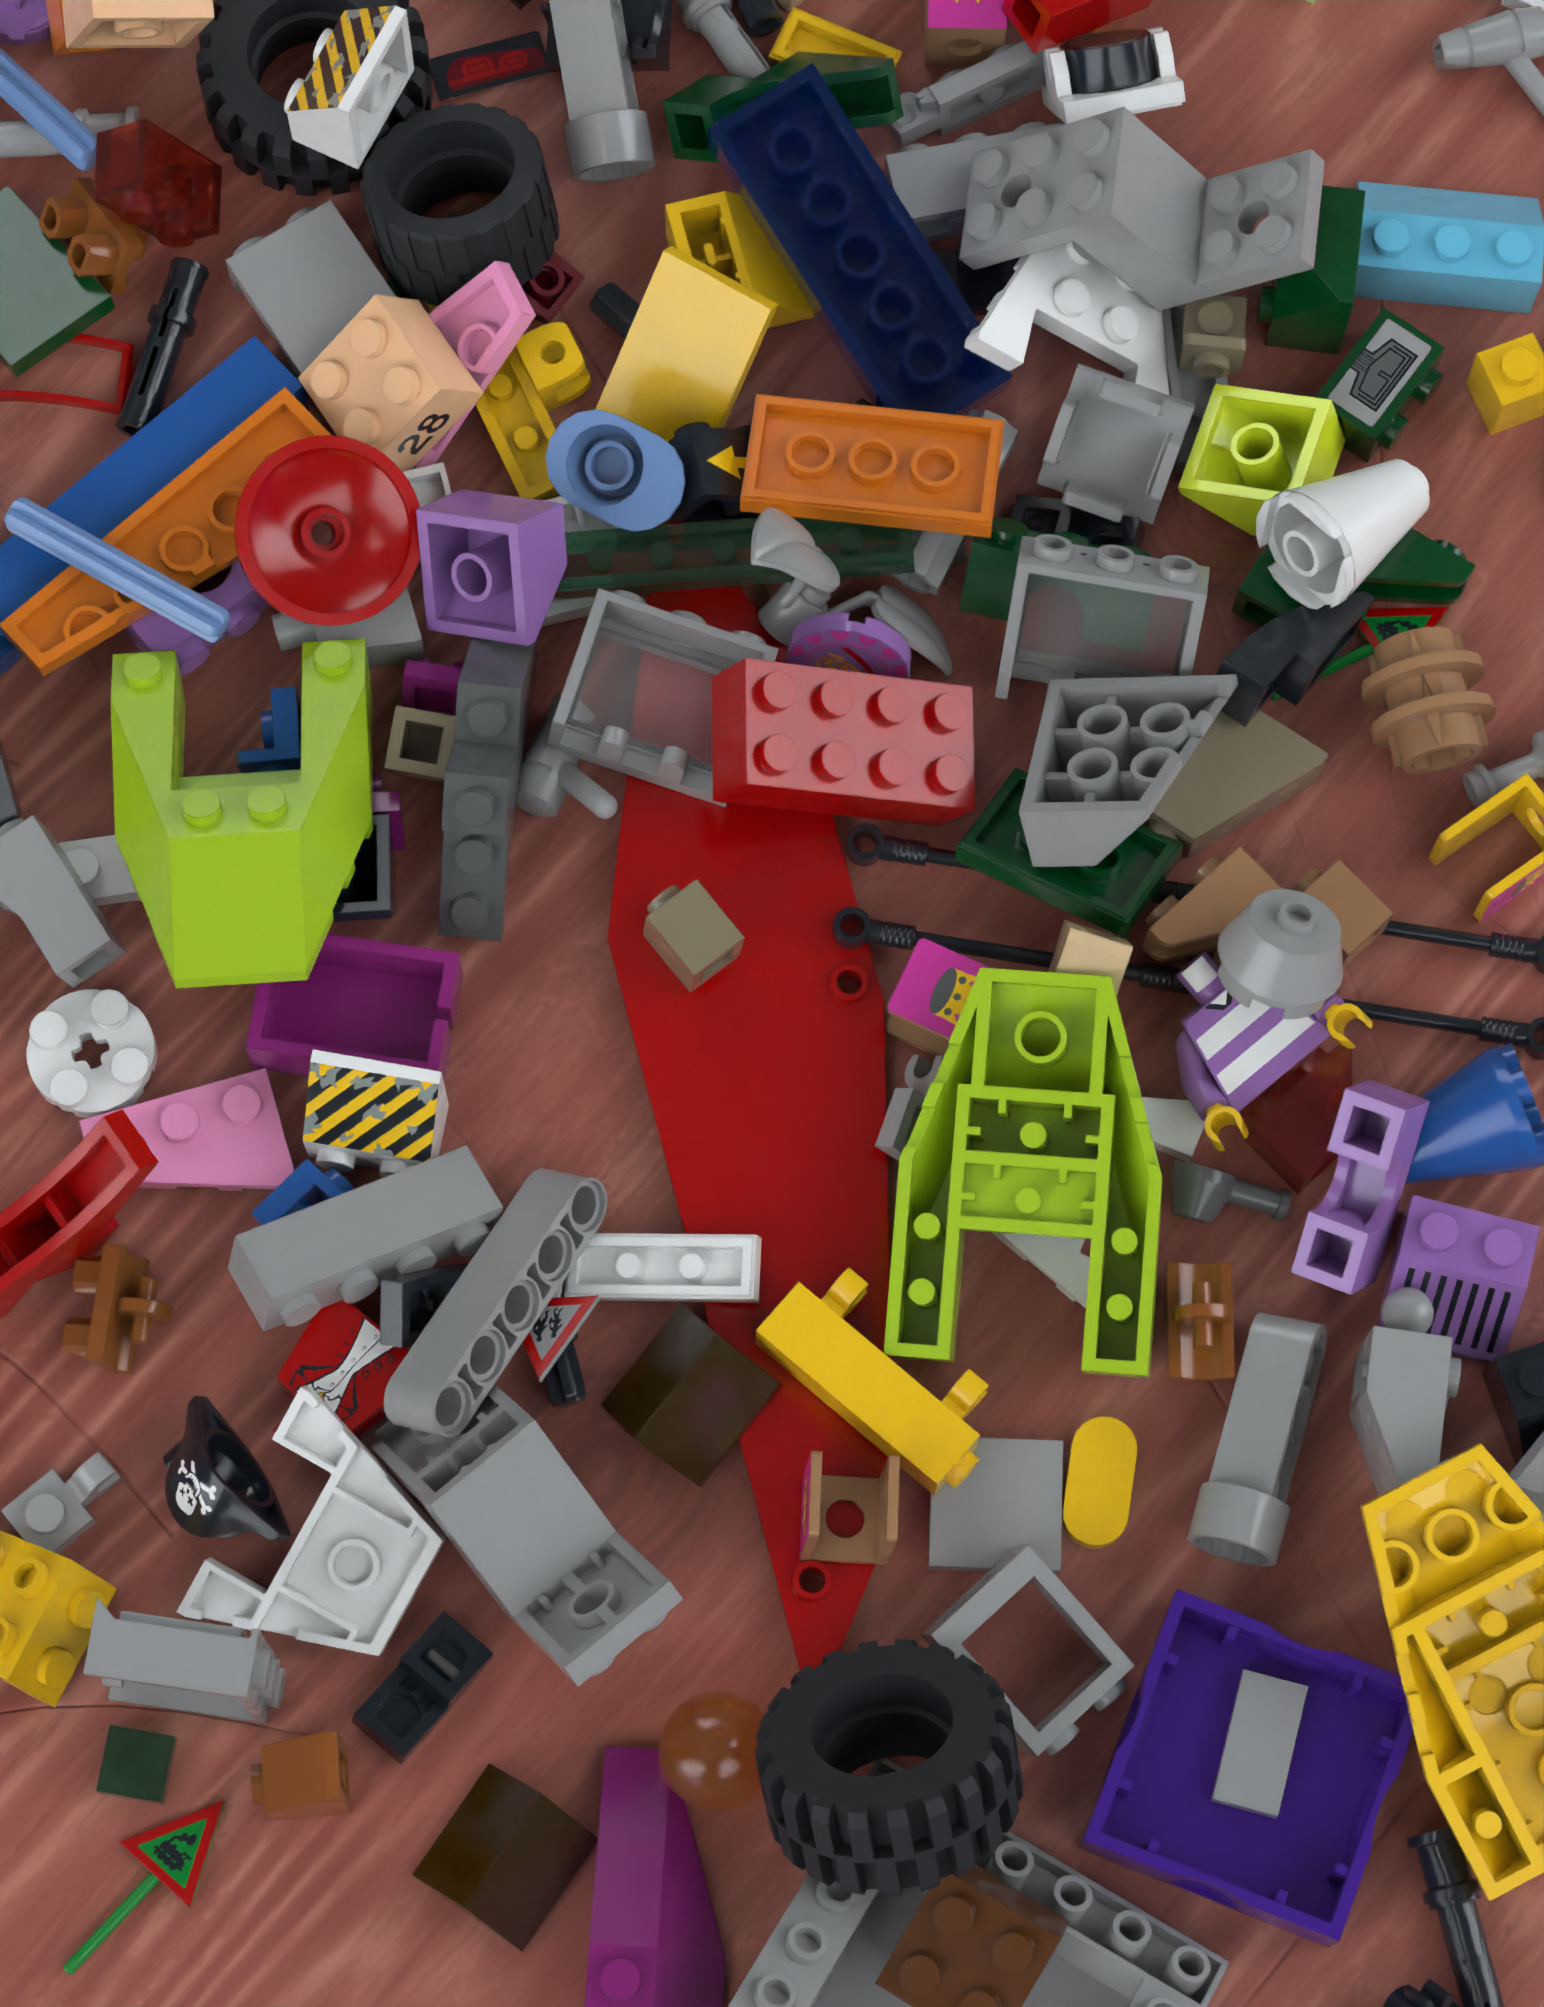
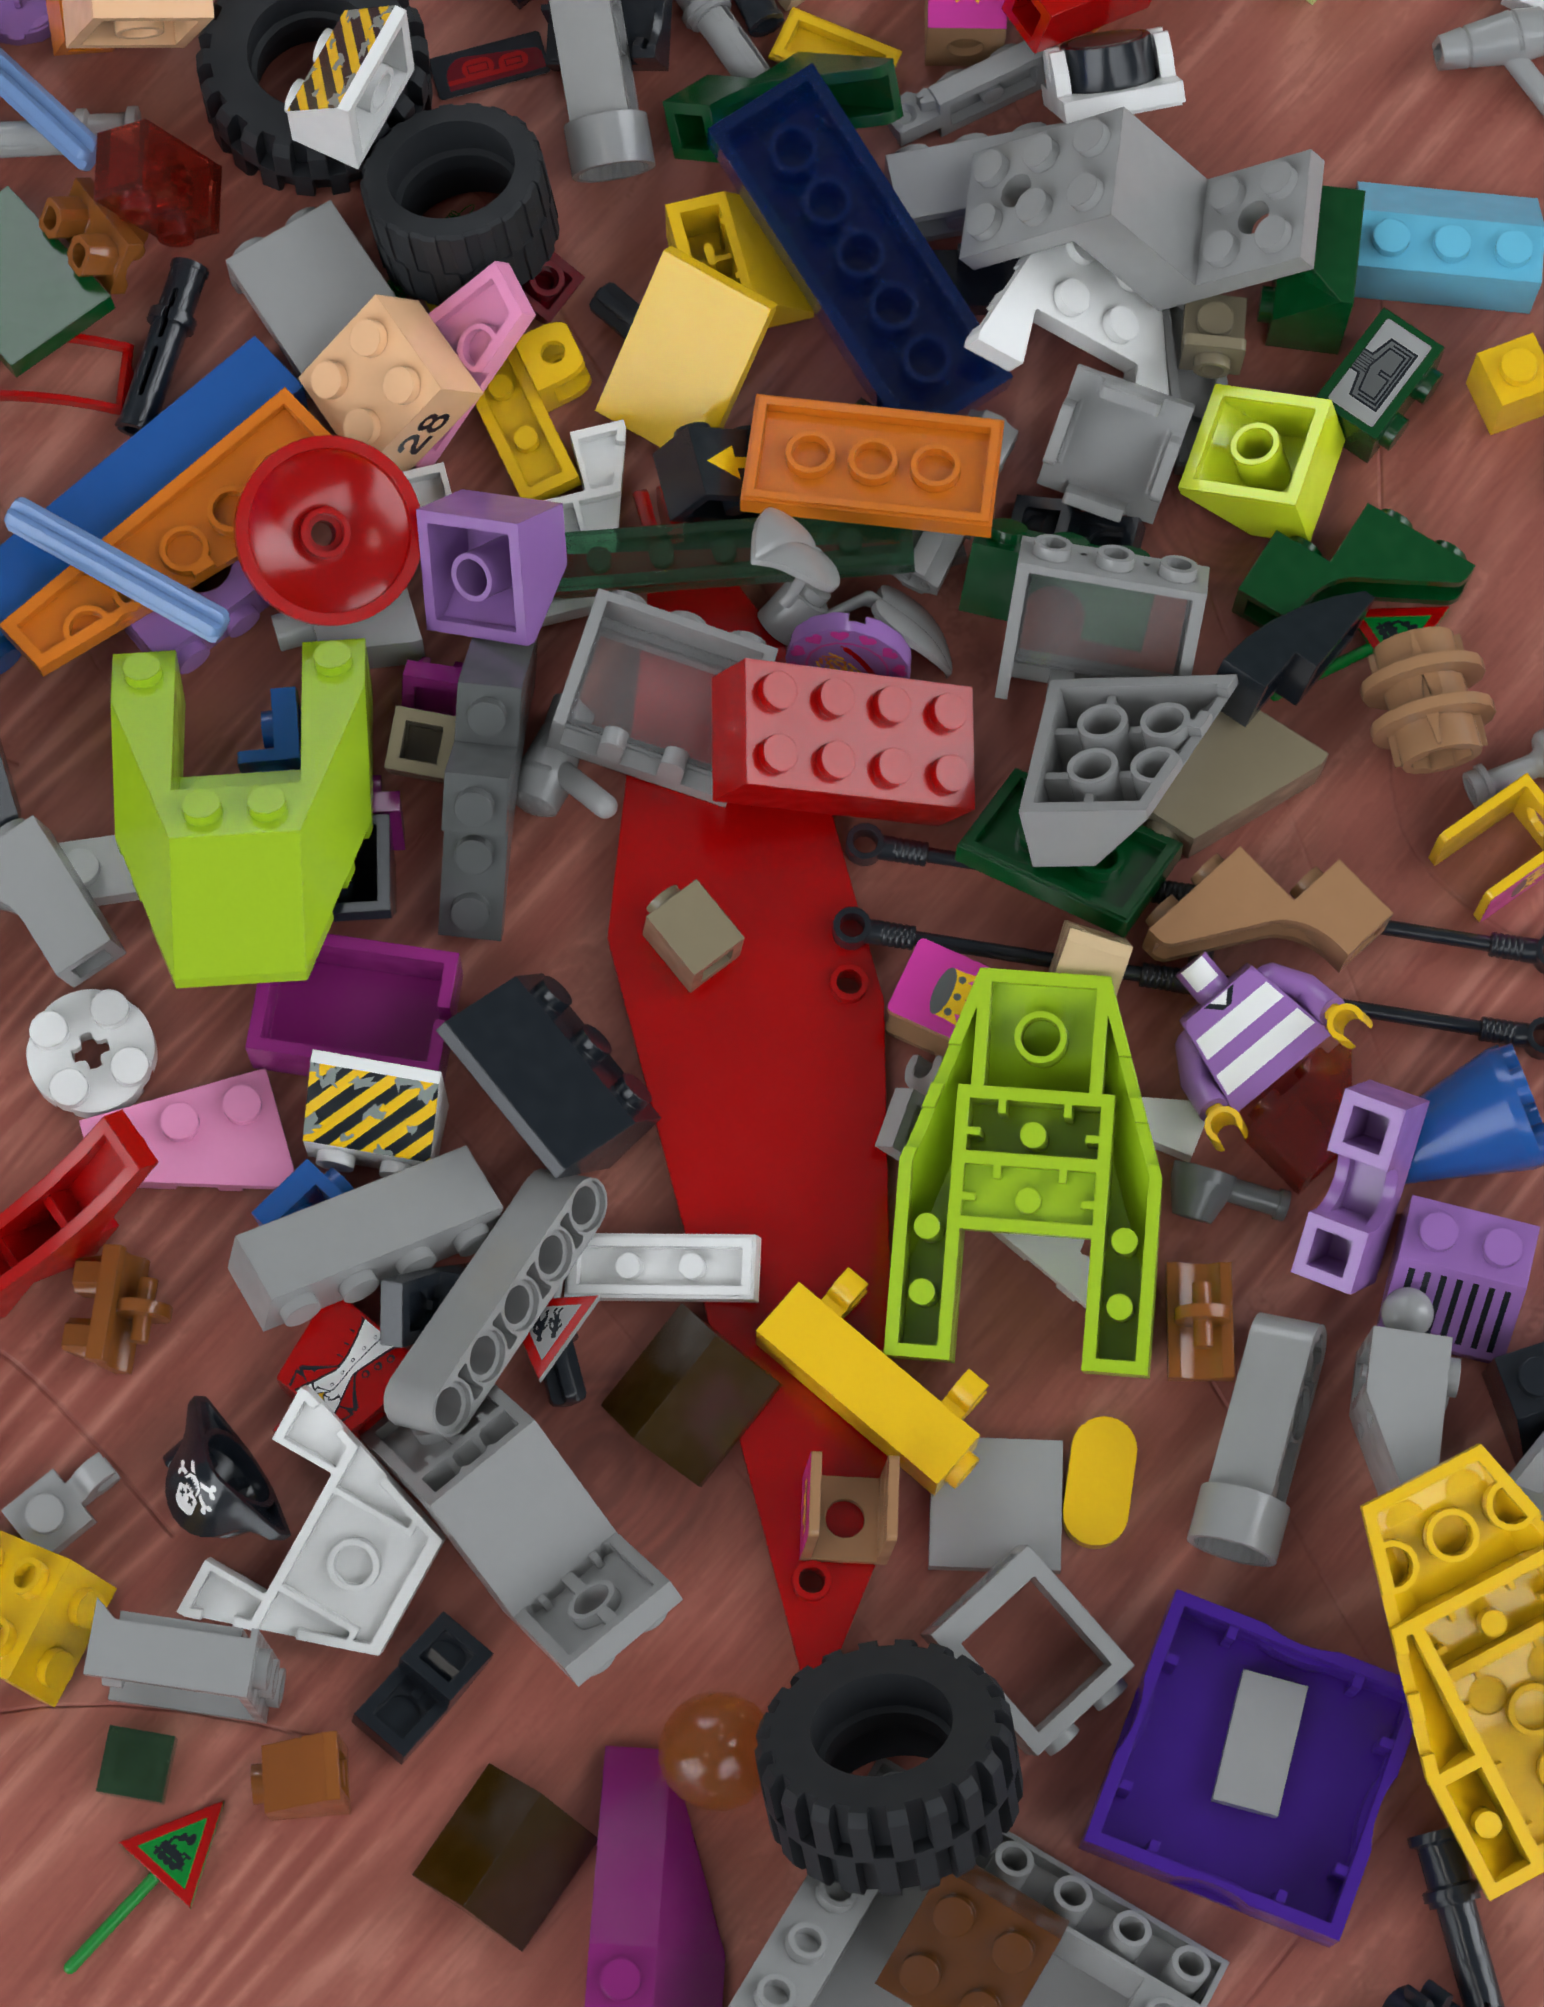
medium blue piece [545,409,686,532] -> none
light grey cone [1218,889,1343,1019] -> none
white cone [1256,459,1430,609] -> none
none -> black slope [436,973,661,1179]

